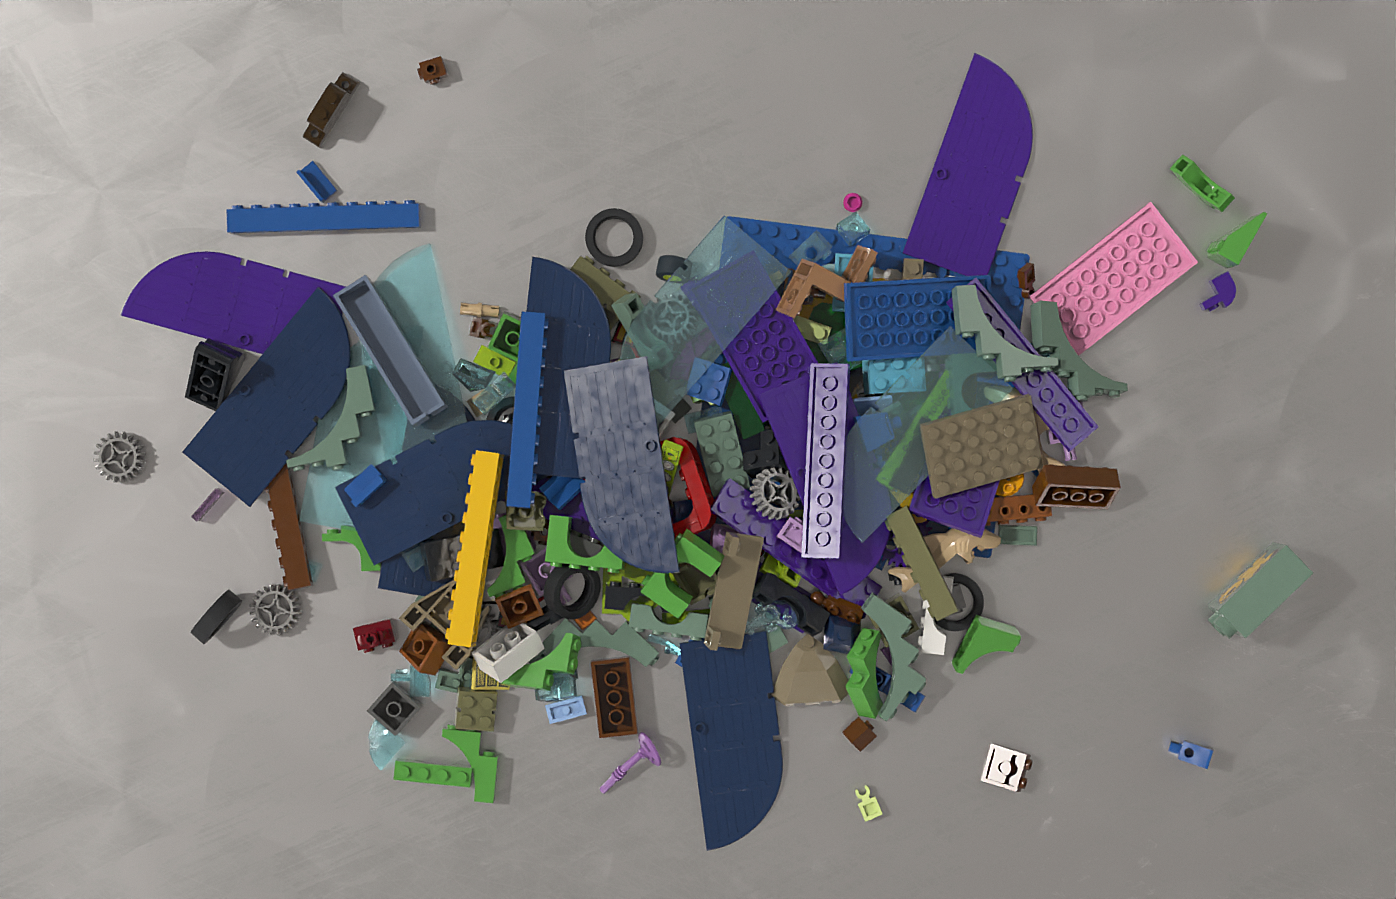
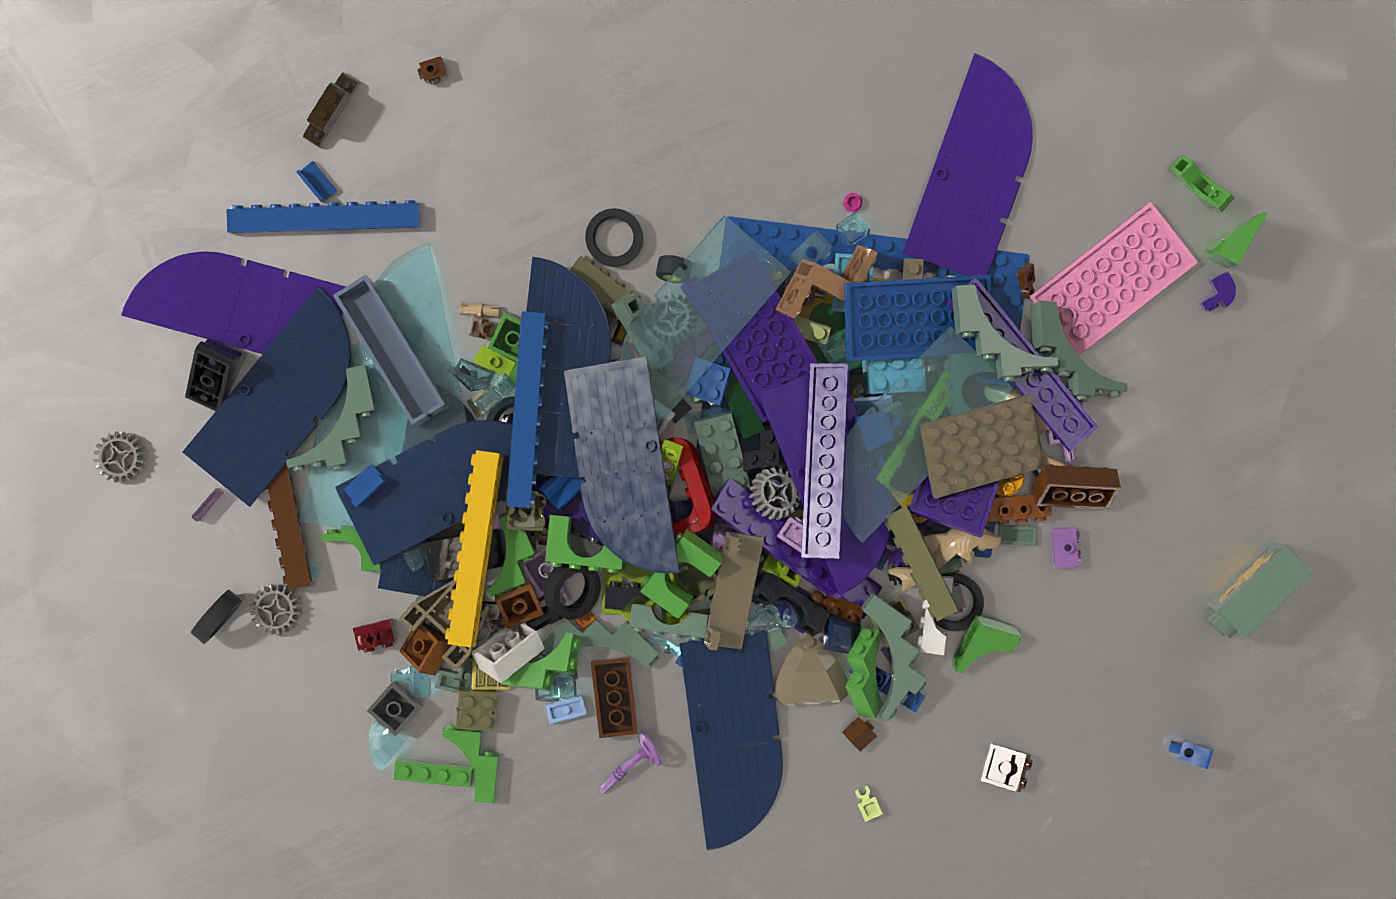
none -> sand green brick [939,555,962,576]
none -> medium lavender brick [1051,527,1082,568]

